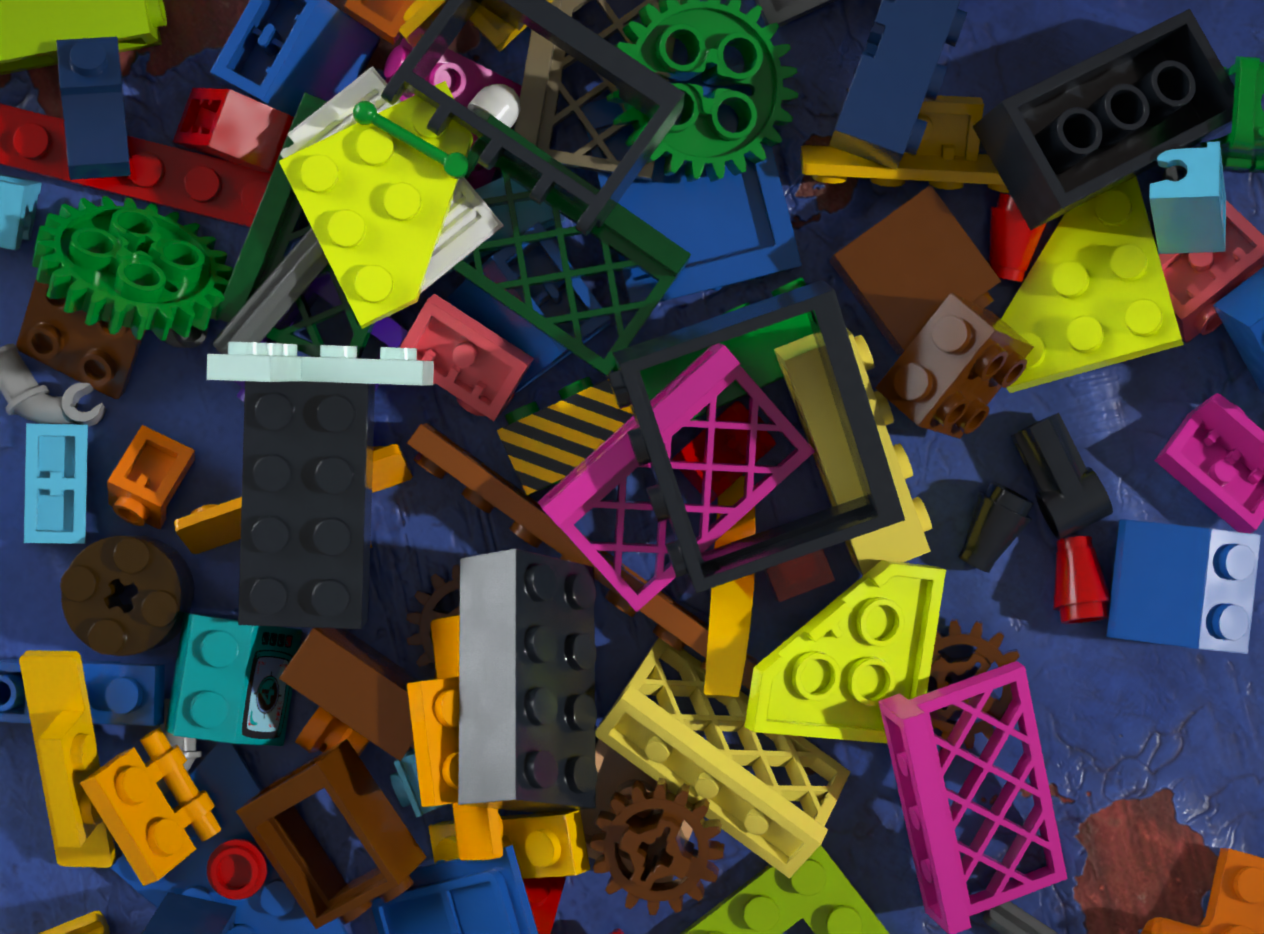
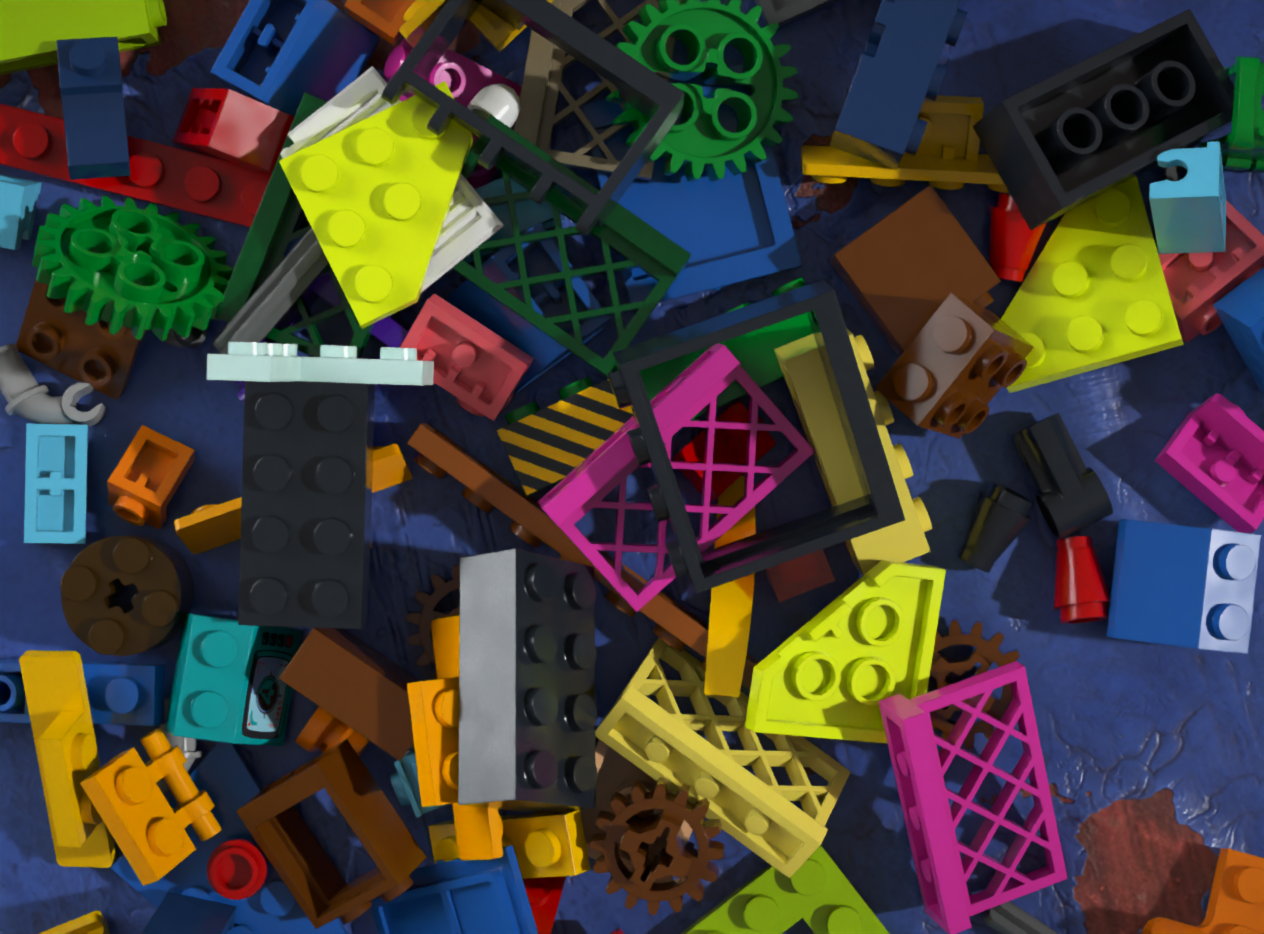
green hinge [353,101,469,179] -> none

